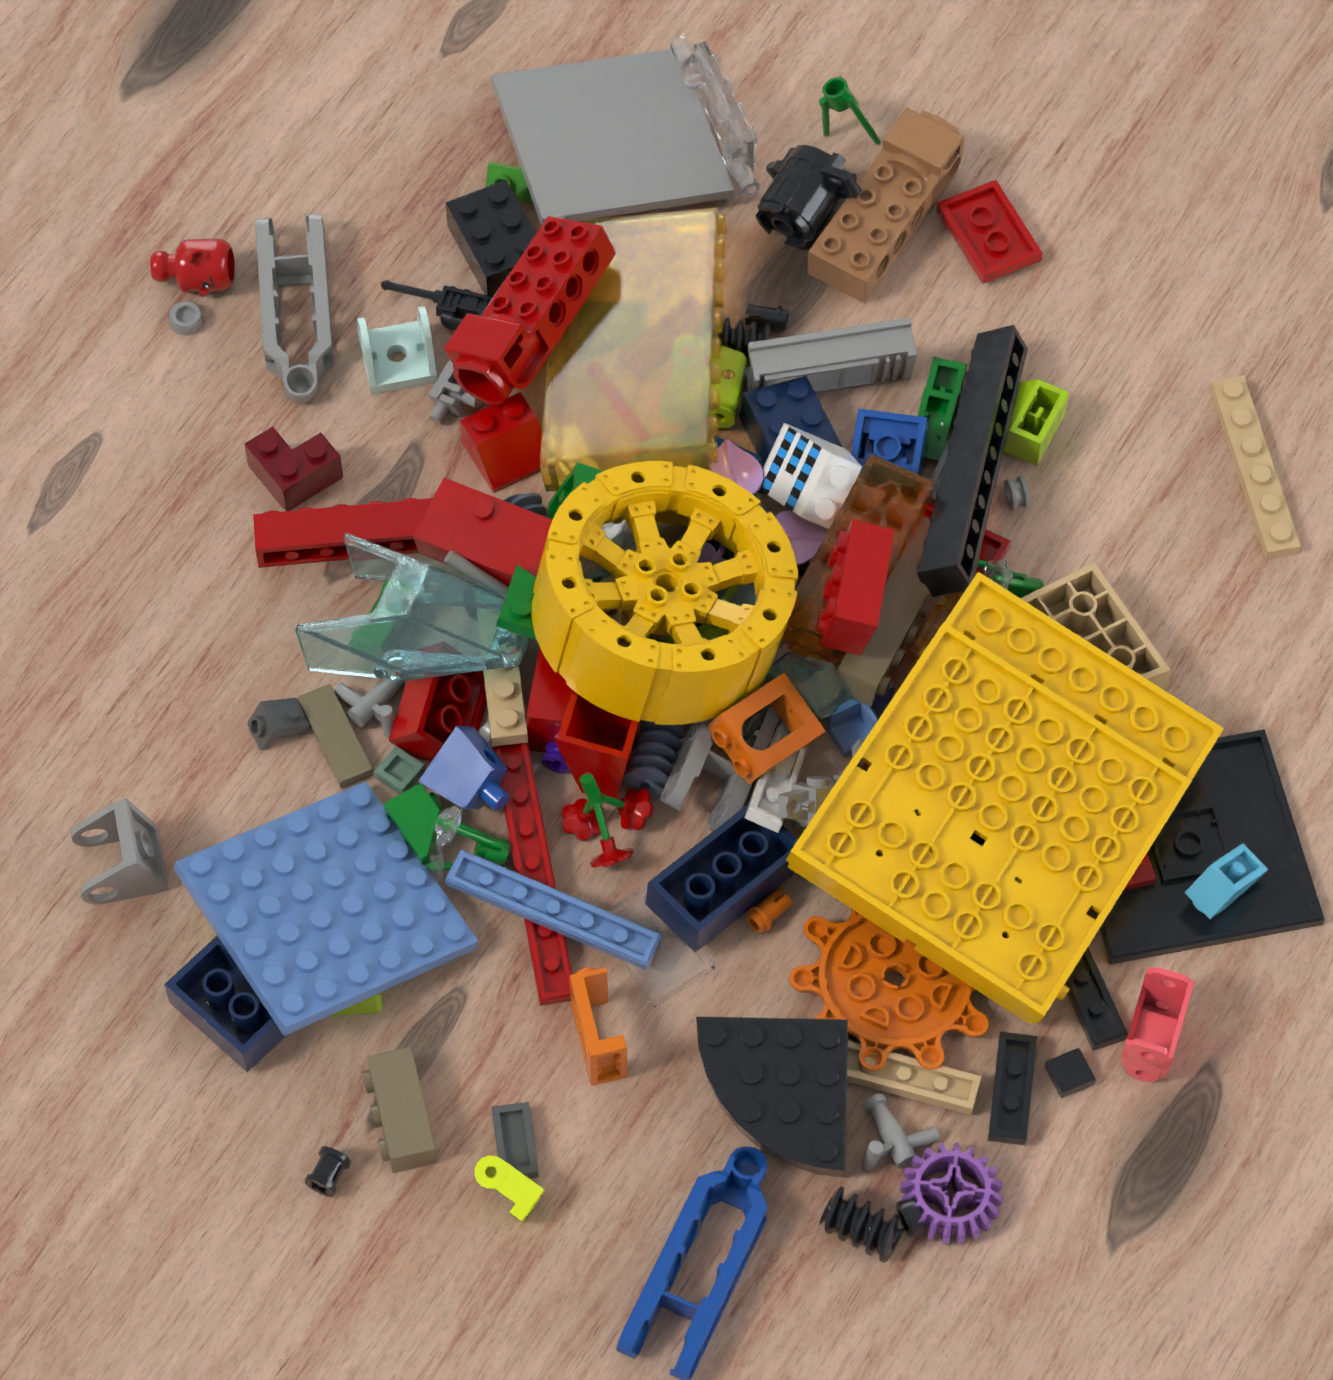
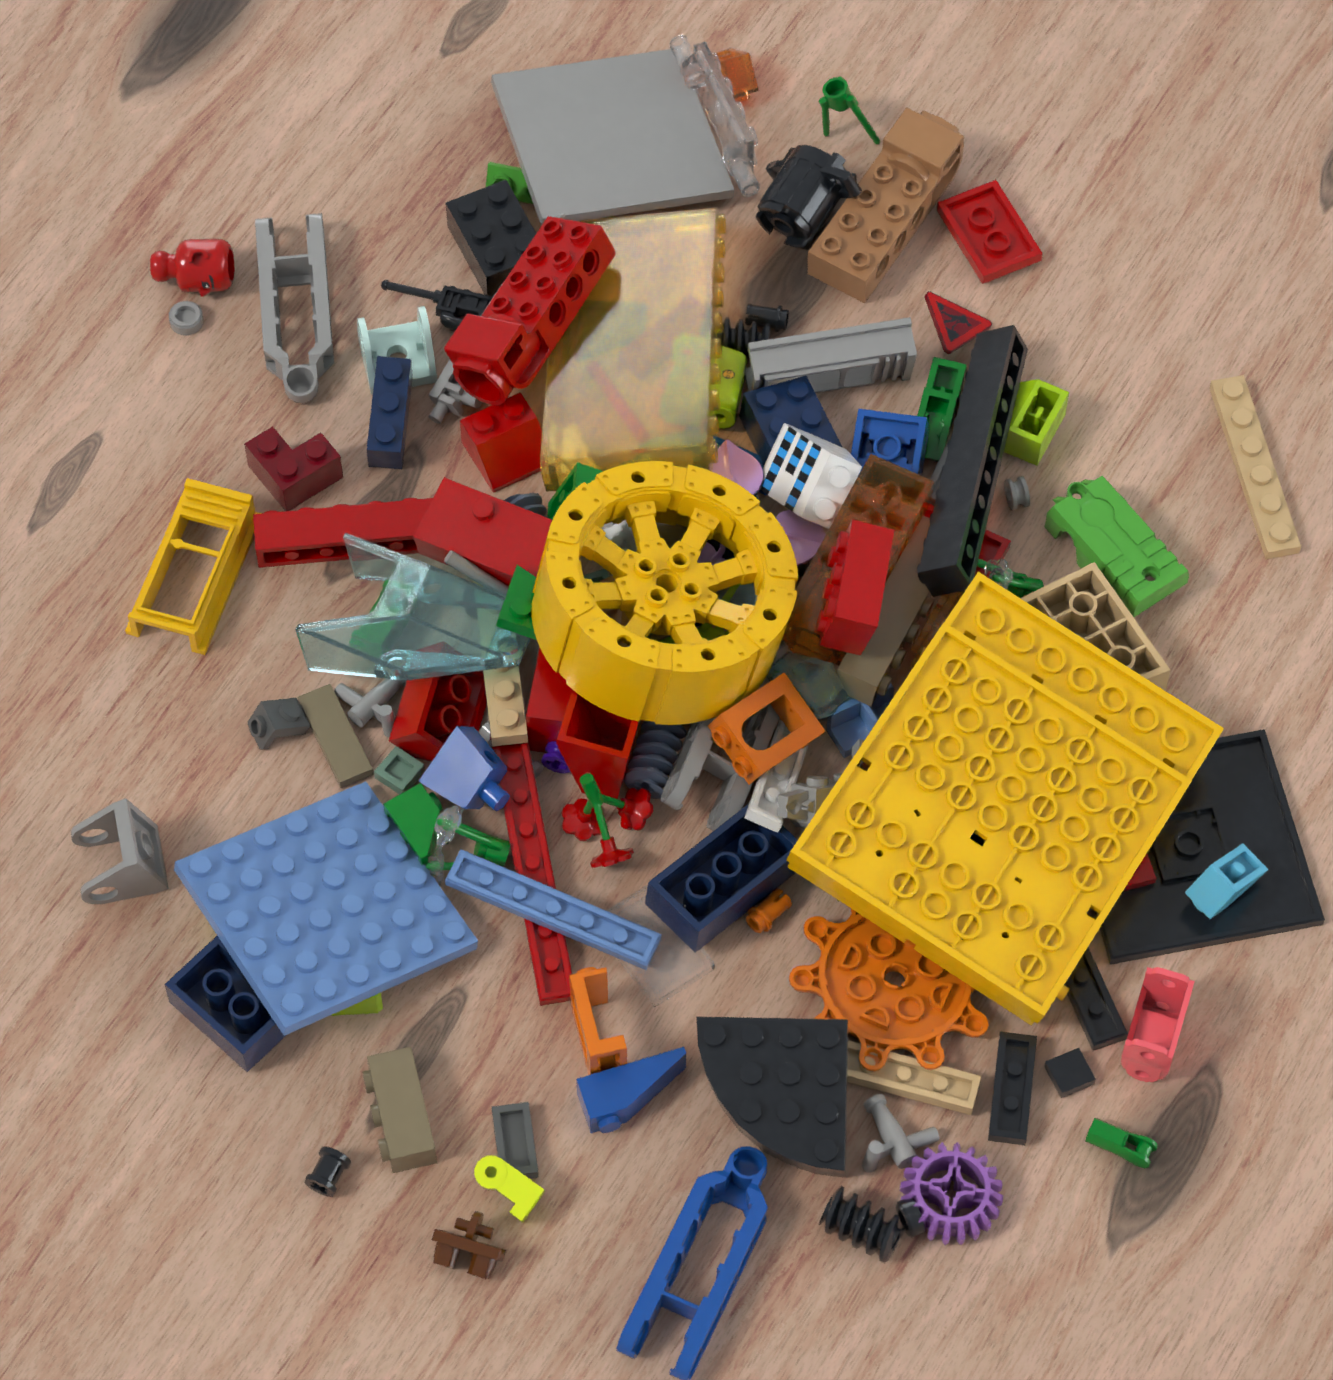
none -> yellow piece [125,478,261,655]
none -> dark blue brick [366,356,413,470]
none -> reddish brown hips [432,1211,506,1279]
none -> blue slope [576,1047,686,1133]
none -> clear orange slope [701,48,759,103]
none -> piece [924,292,992,355]
none -> bright green piece [1045,475,1189,617]
none -> green bar [1085,1117,1158,1168]

